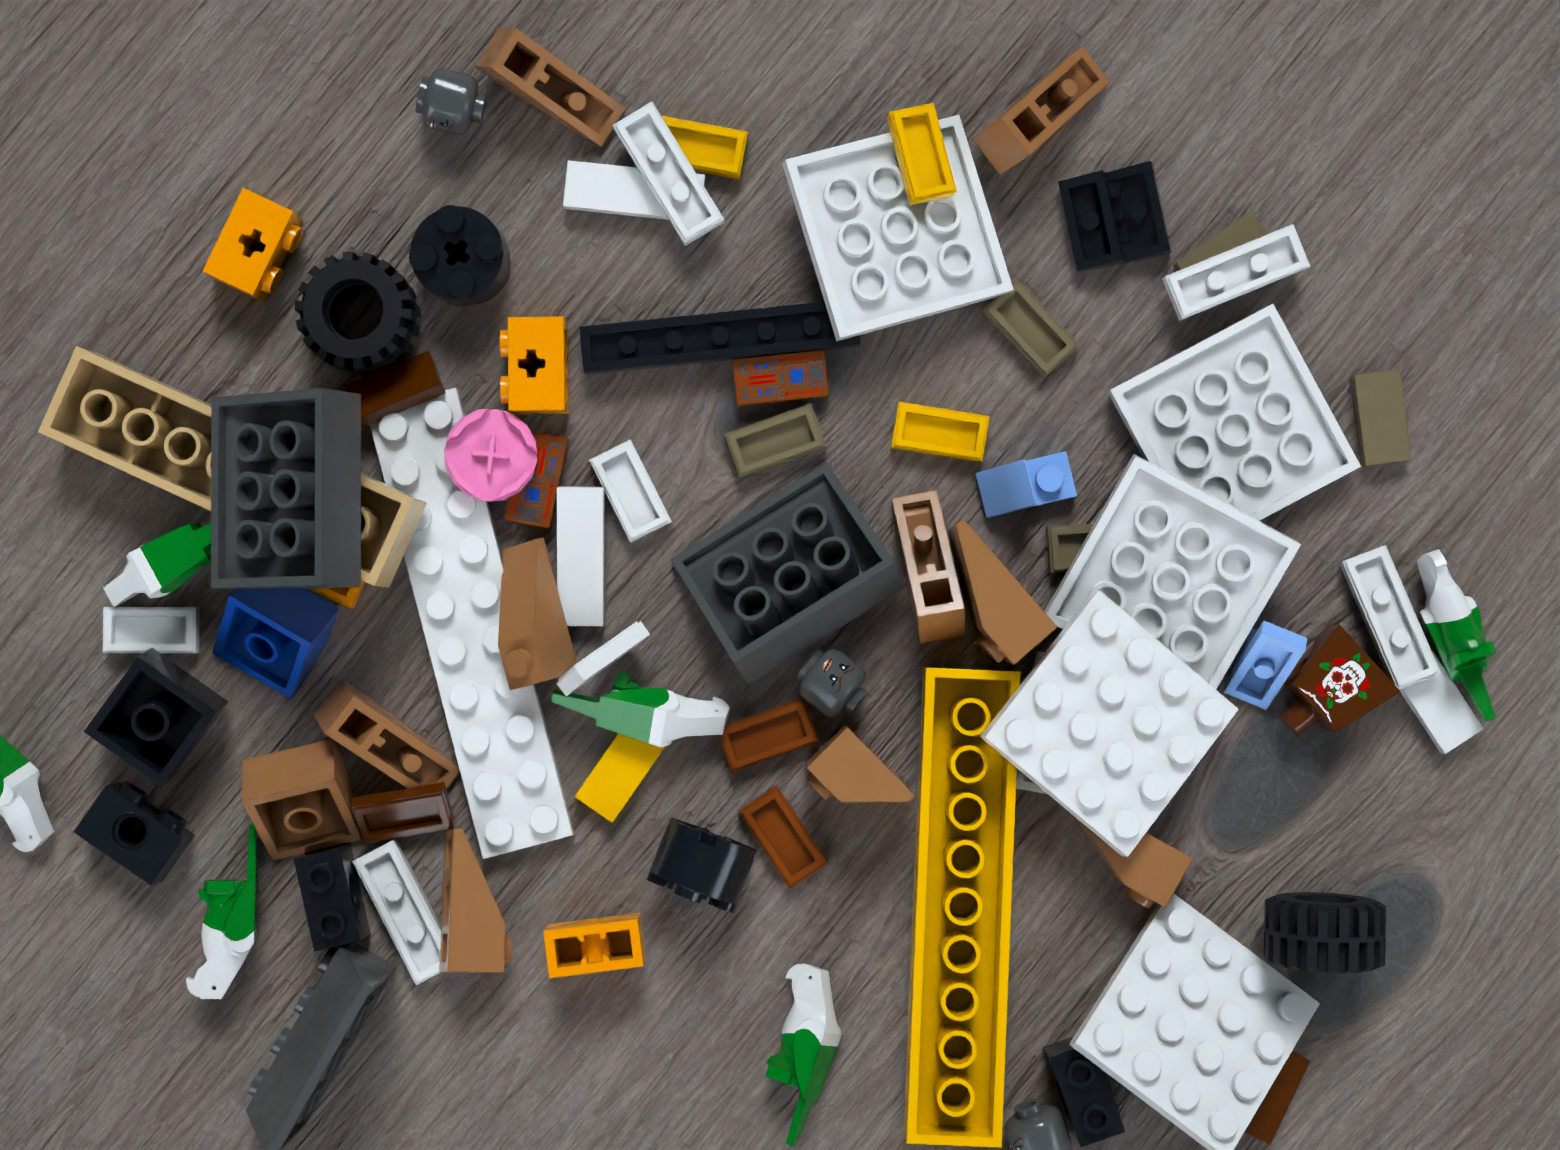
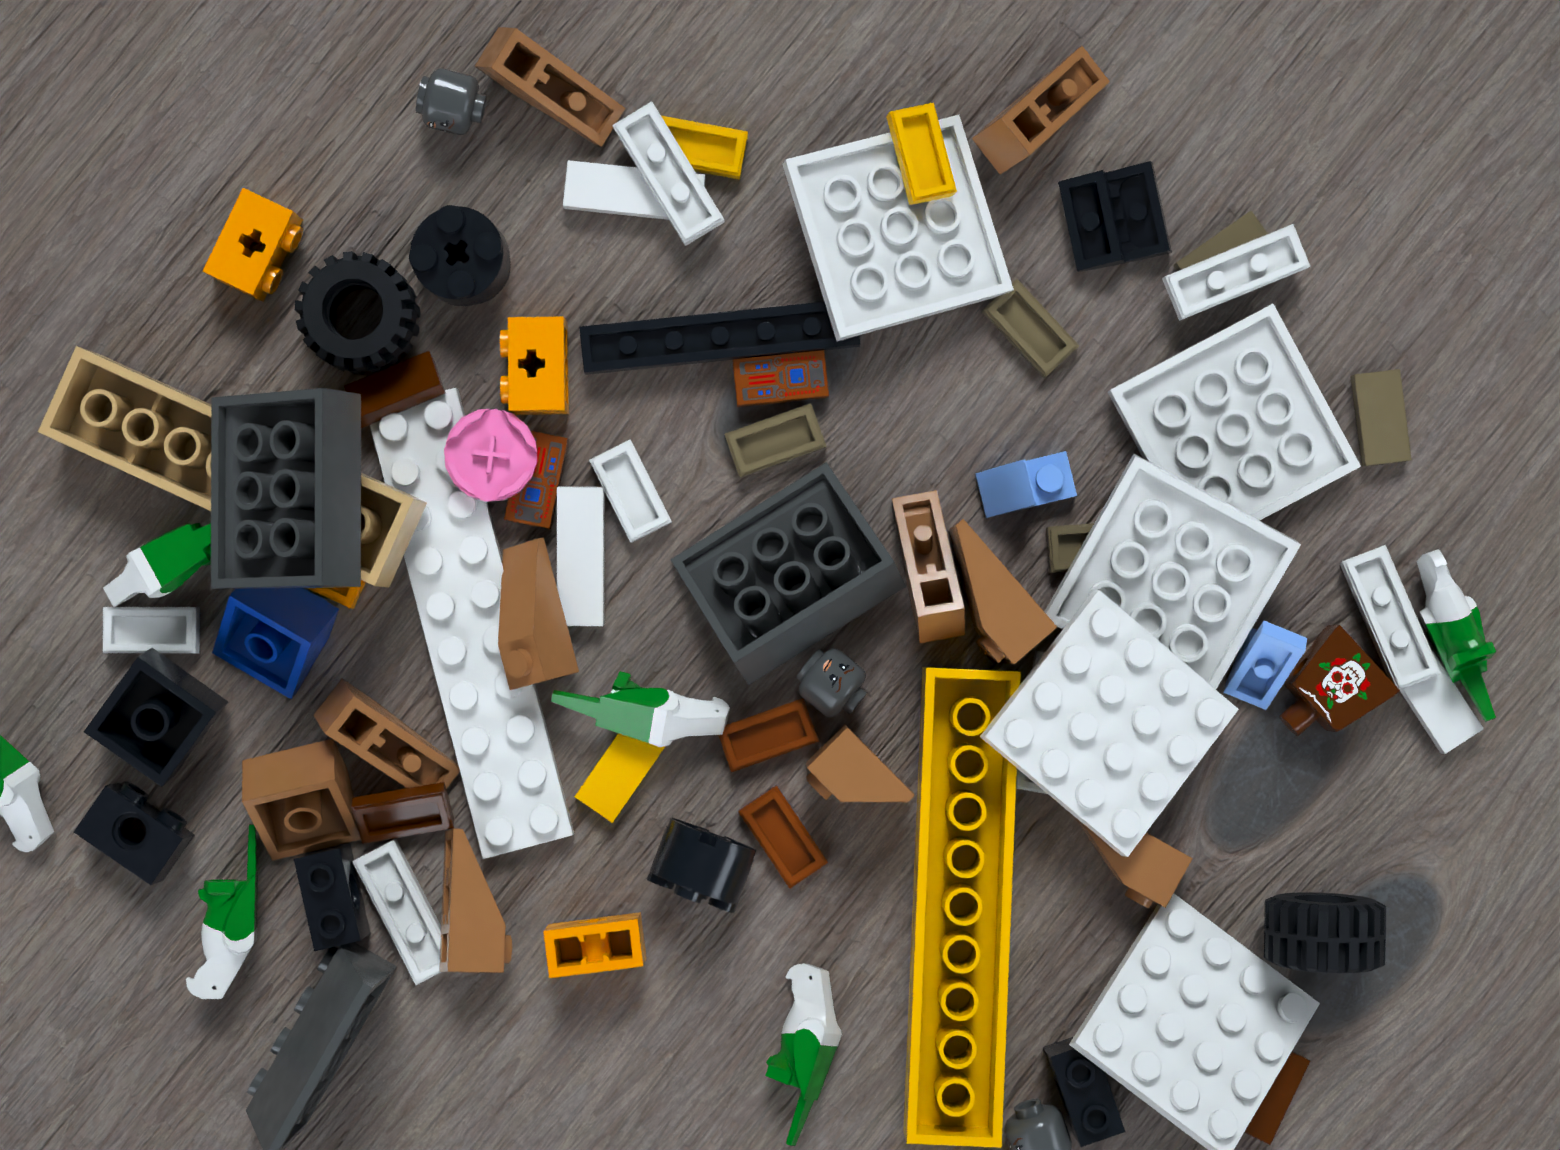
white tile [556,621,650,697] -> none
yellow tile [891,402,990,463] -> none

